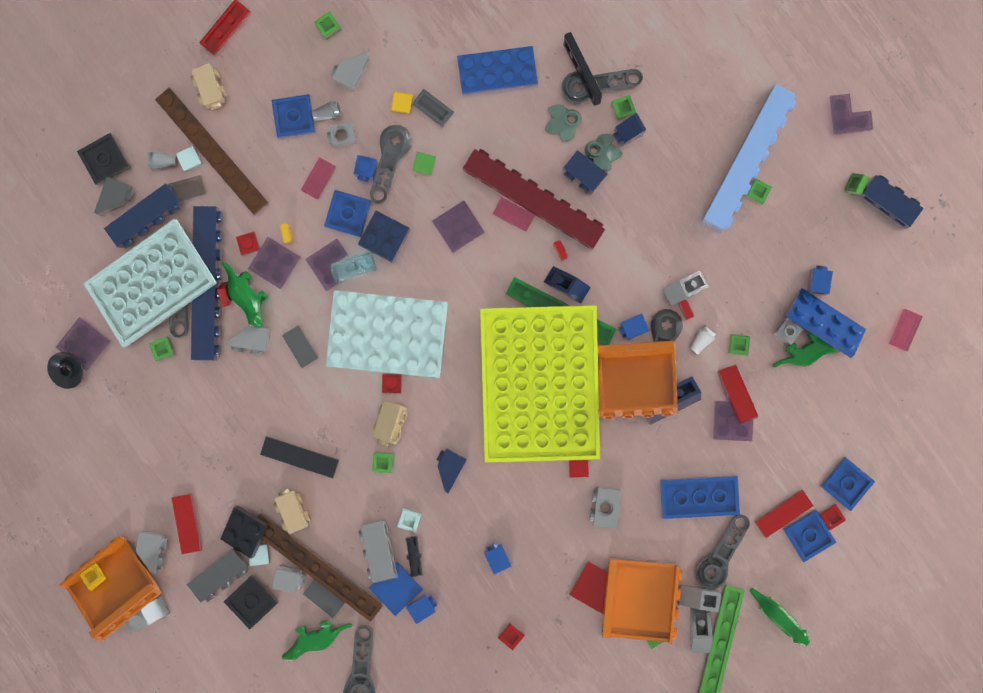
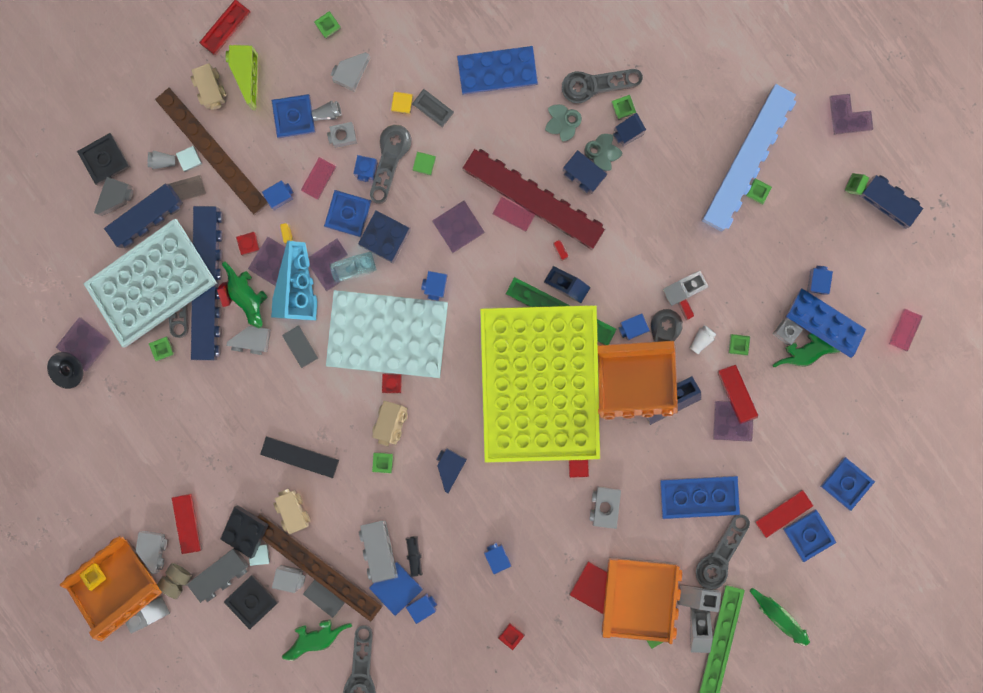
light aqua tile [397,508,421,533] -> none
black tile [563,32,602,106] -> none
red tile [819,504,846,530] -> none
none -> dark tan wheel [157,563,192,599]
none -> lime slope [225,45,258,110]
none -> blue brick [262,180,294,210]
none -> medium azure wedge [271,241,317,320]
none -> blue brick [421,271,448,301]

